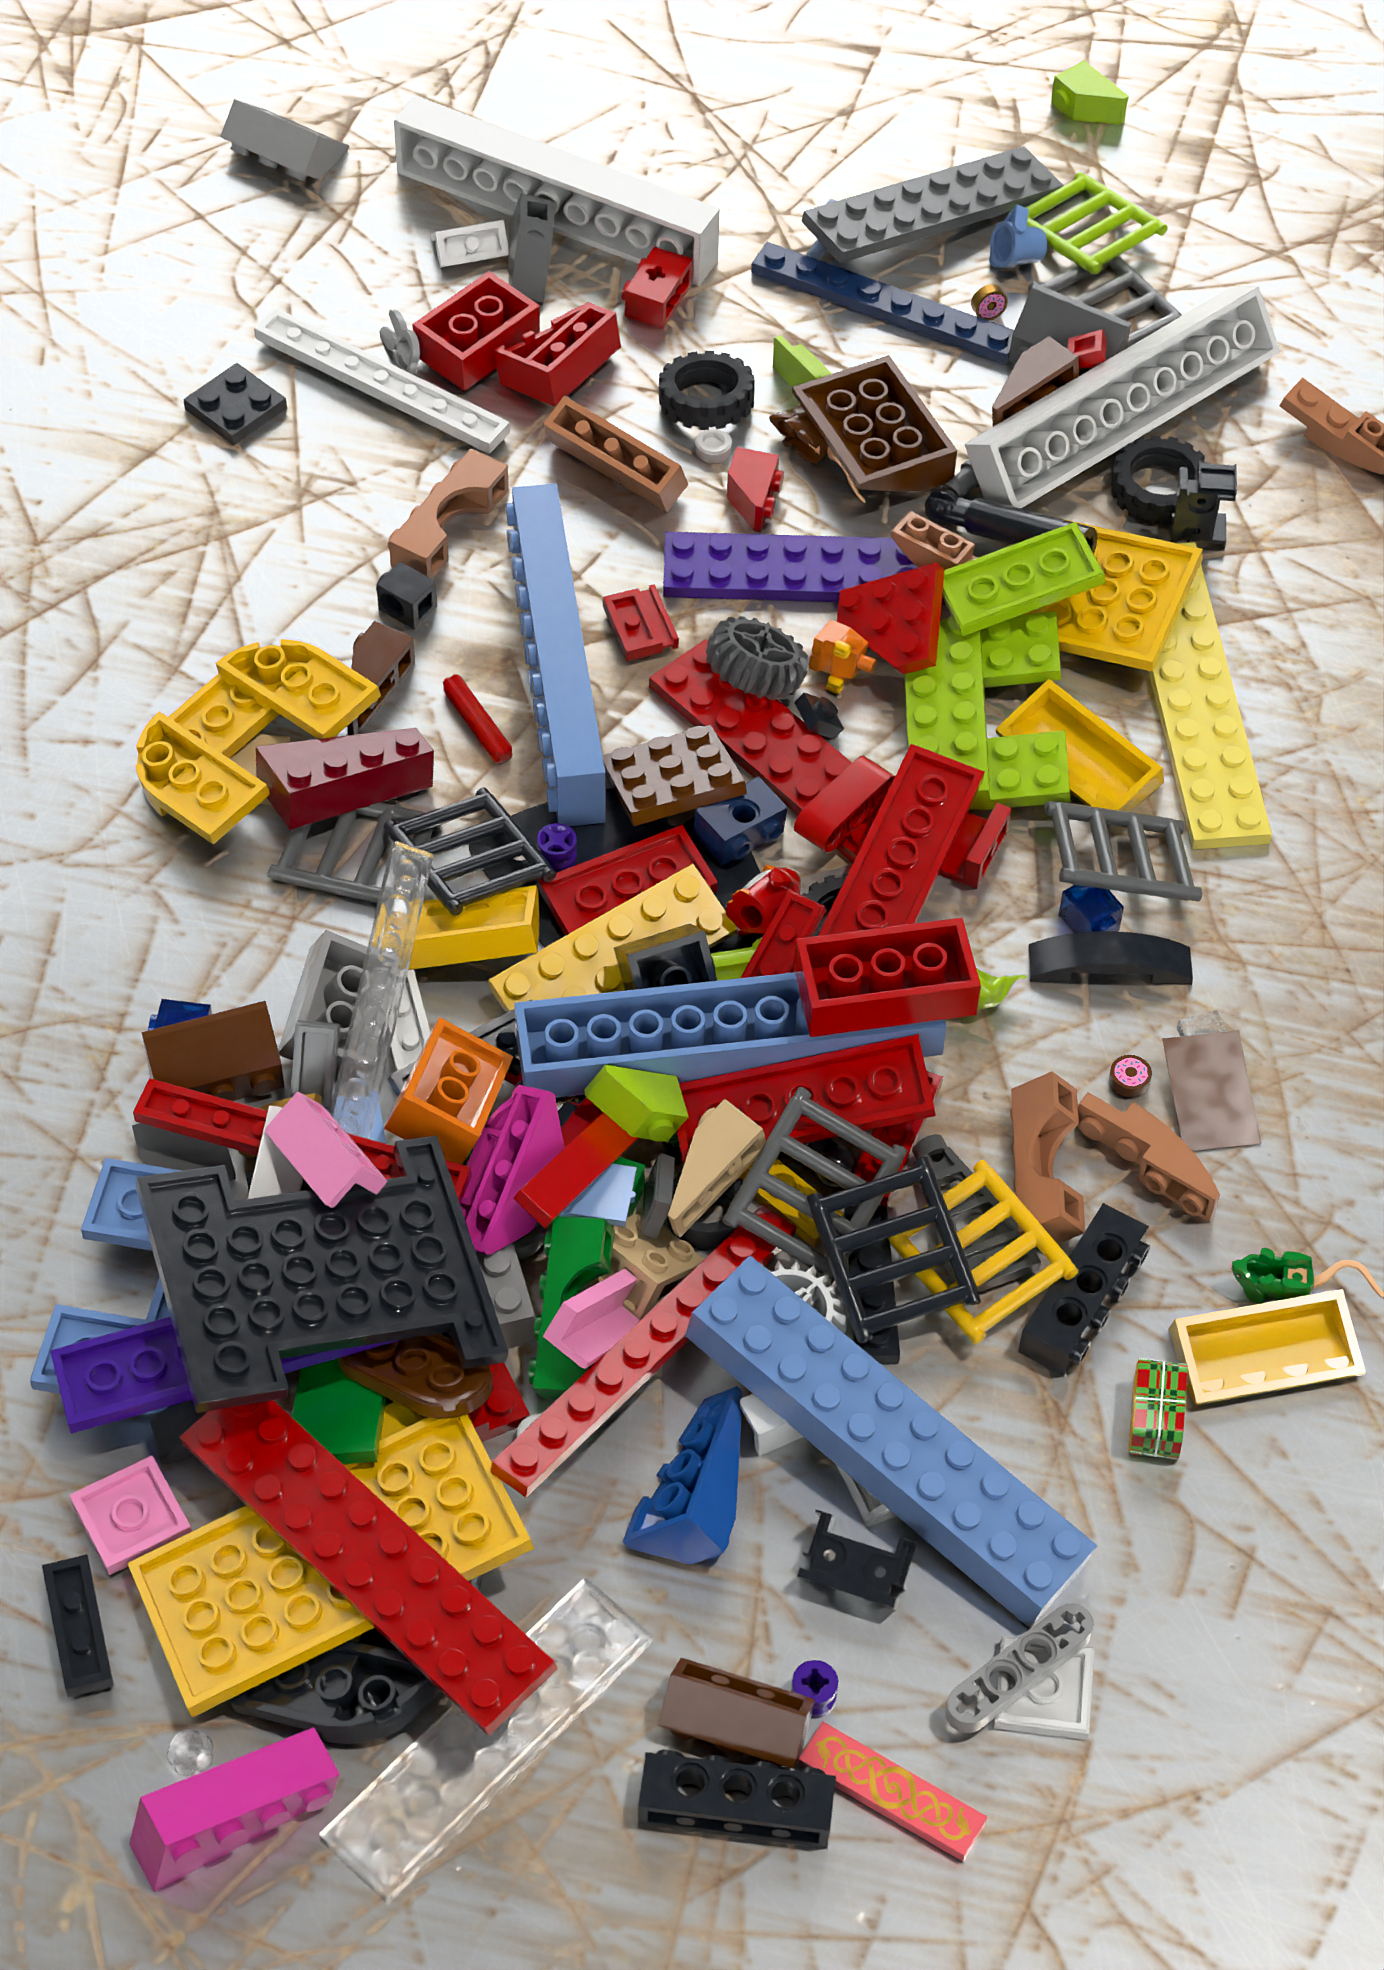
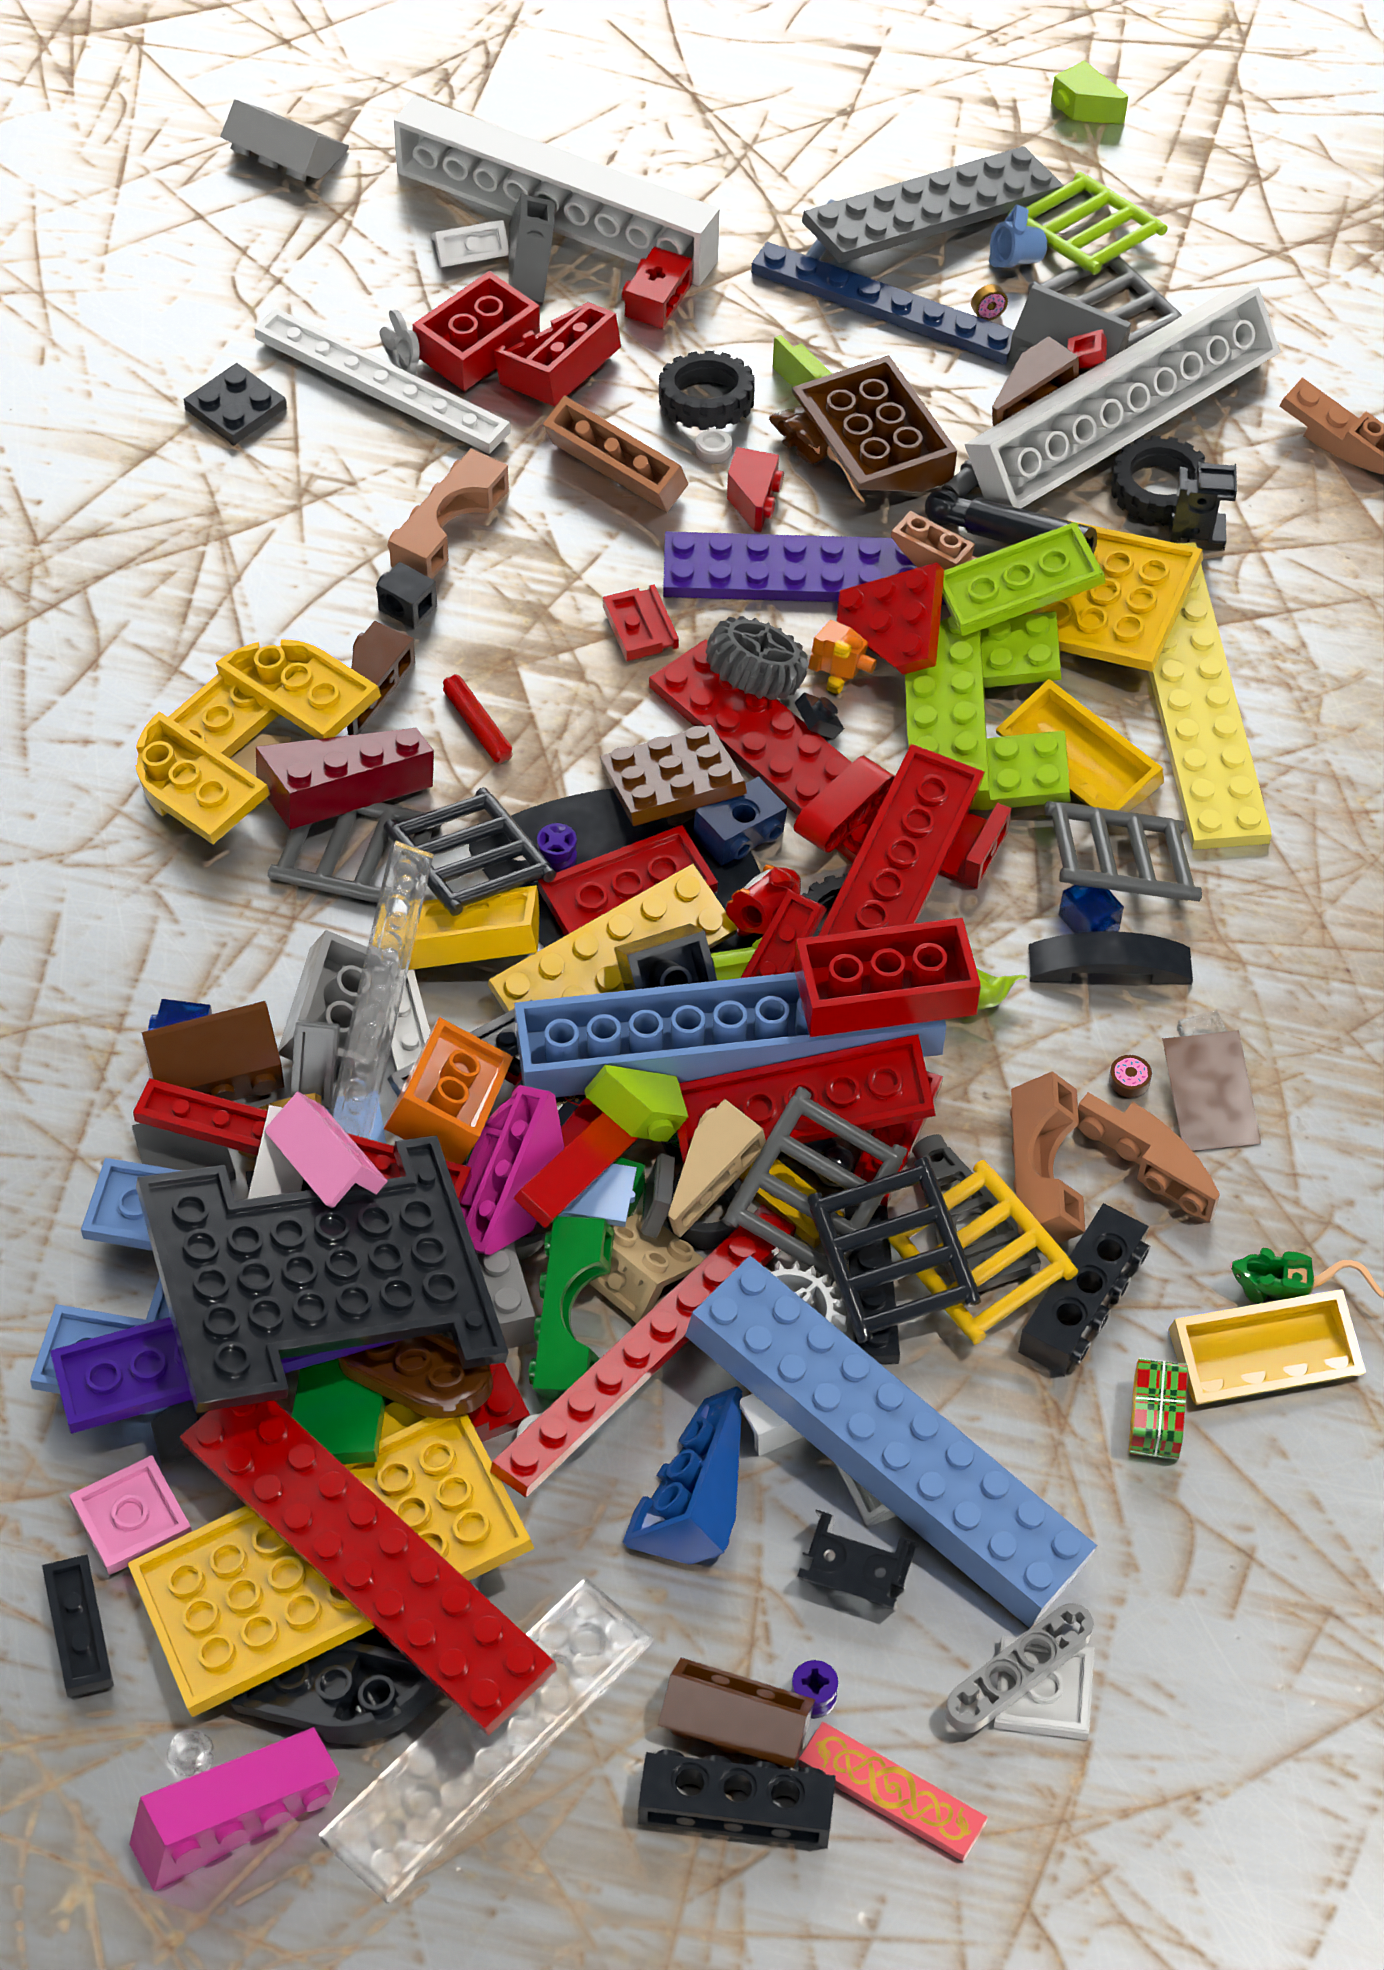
medium blue brick [506,483,605,826] -> none
bright pink panel [543,1269,640,1369] -> none

